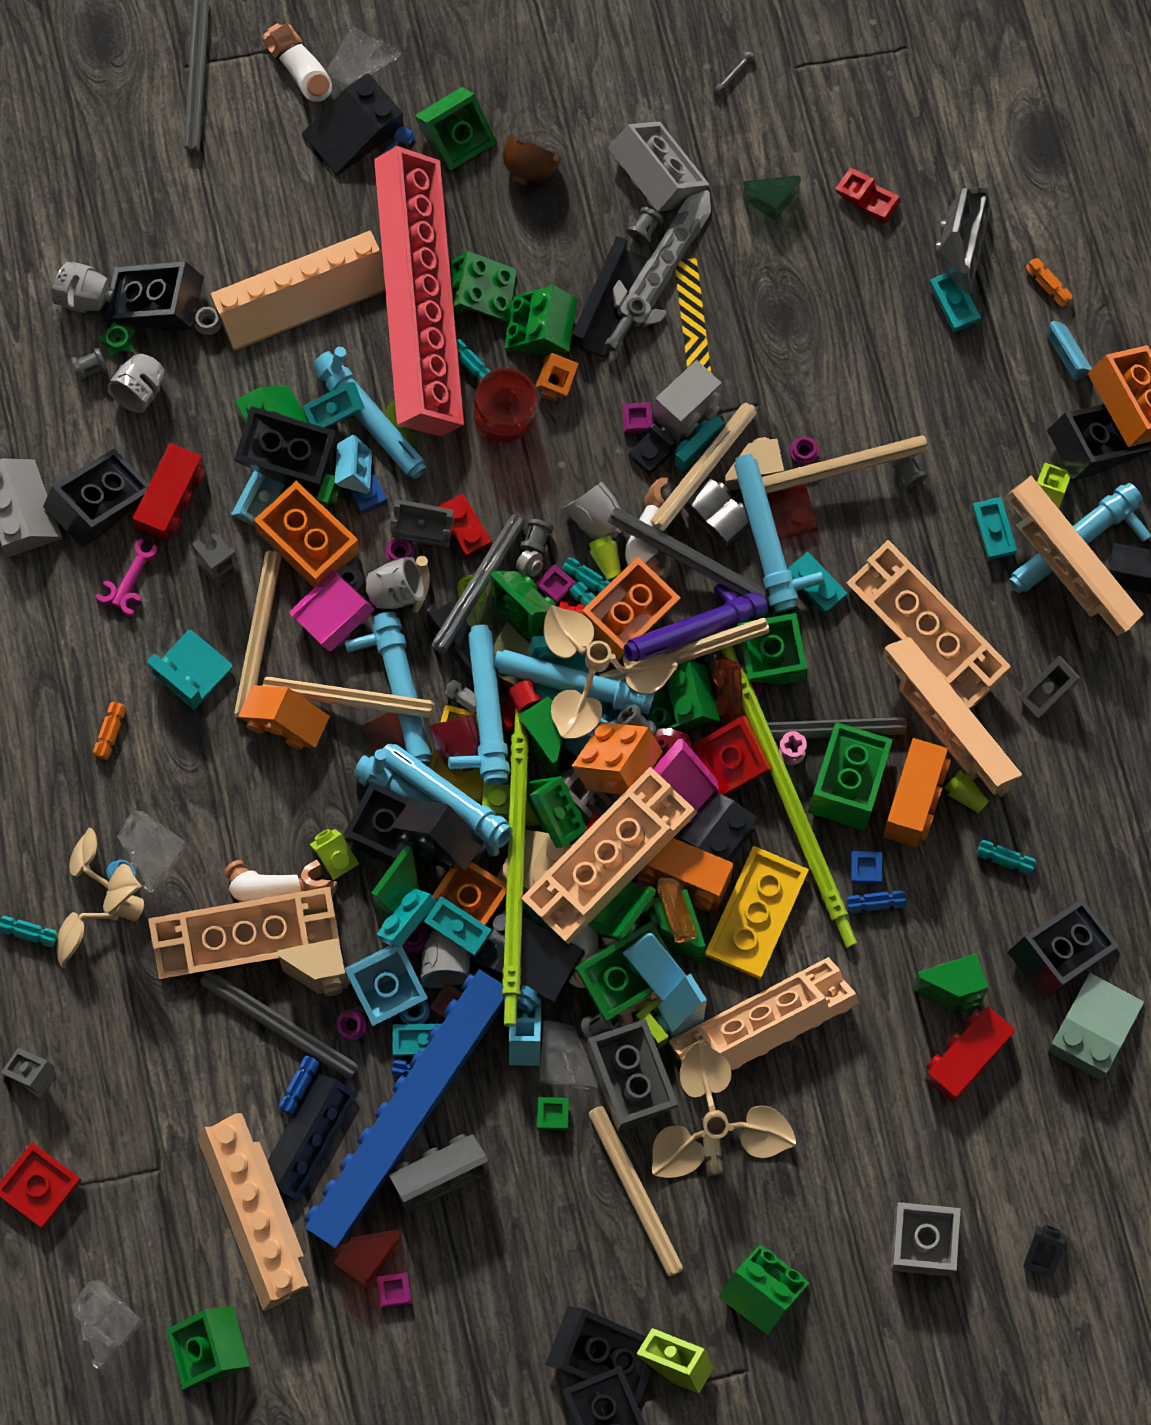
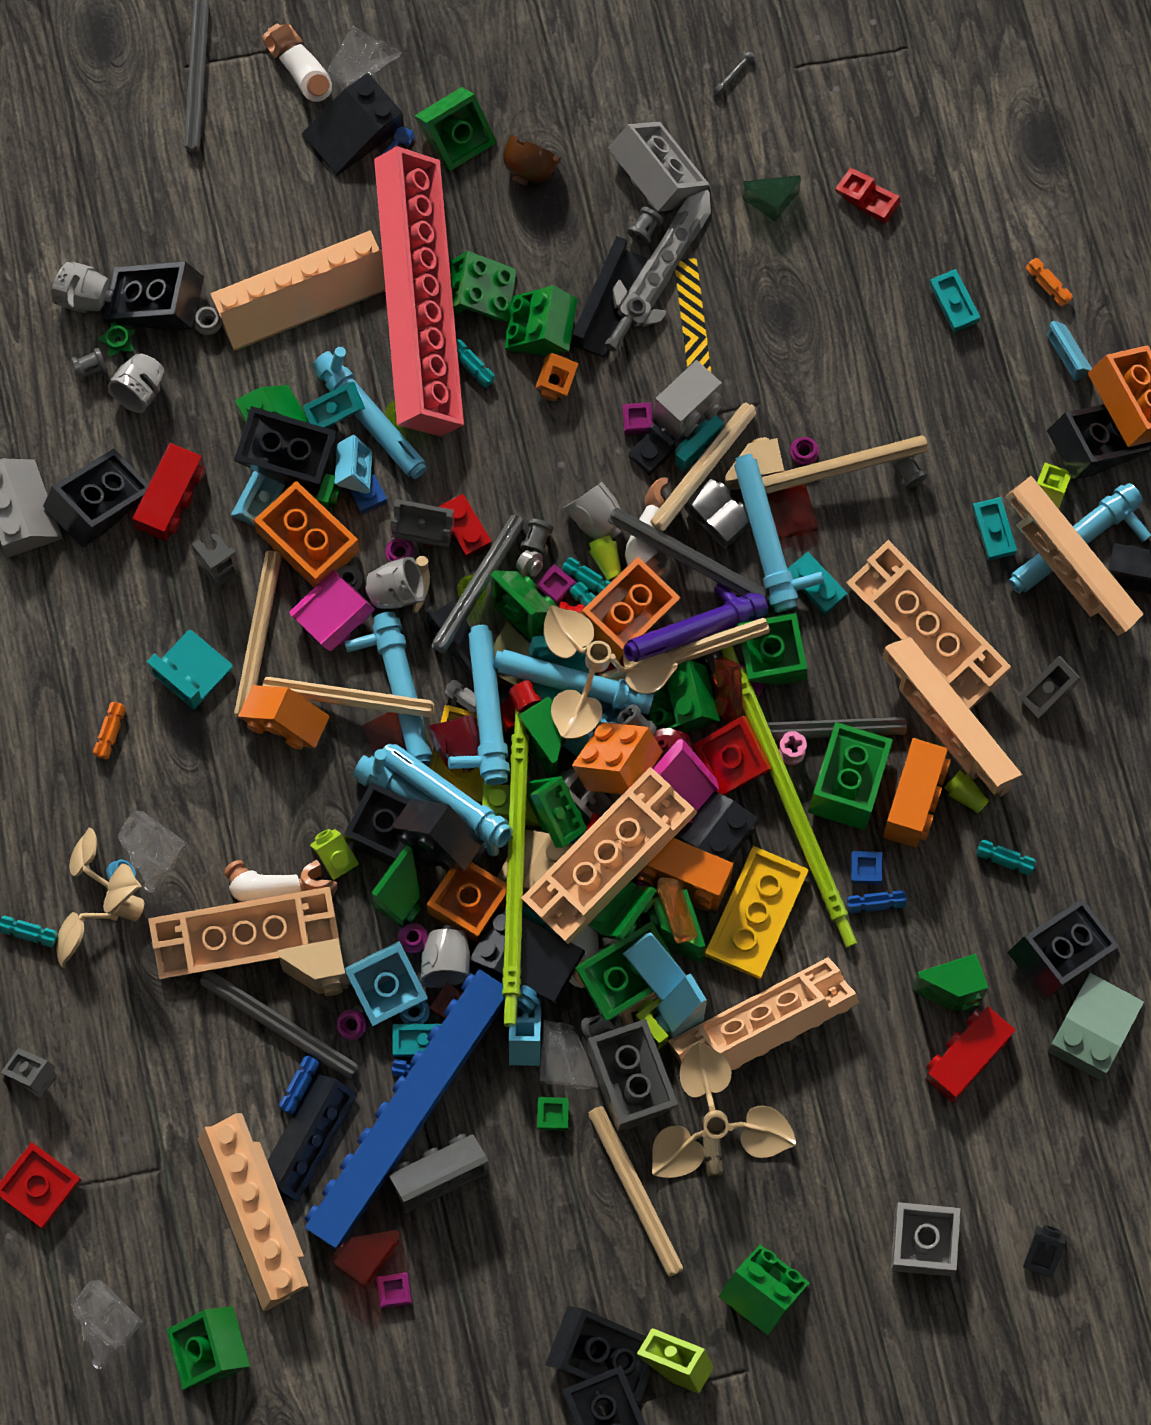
dark pink bar [96,538,158,618] -> none
teal plate [376,888,437,948] -> none
teal plate [424,896,493,957] -> none
clear red wheel [473,368,537,442] -> none
dark grey wedge [935,187,991,293] -> none

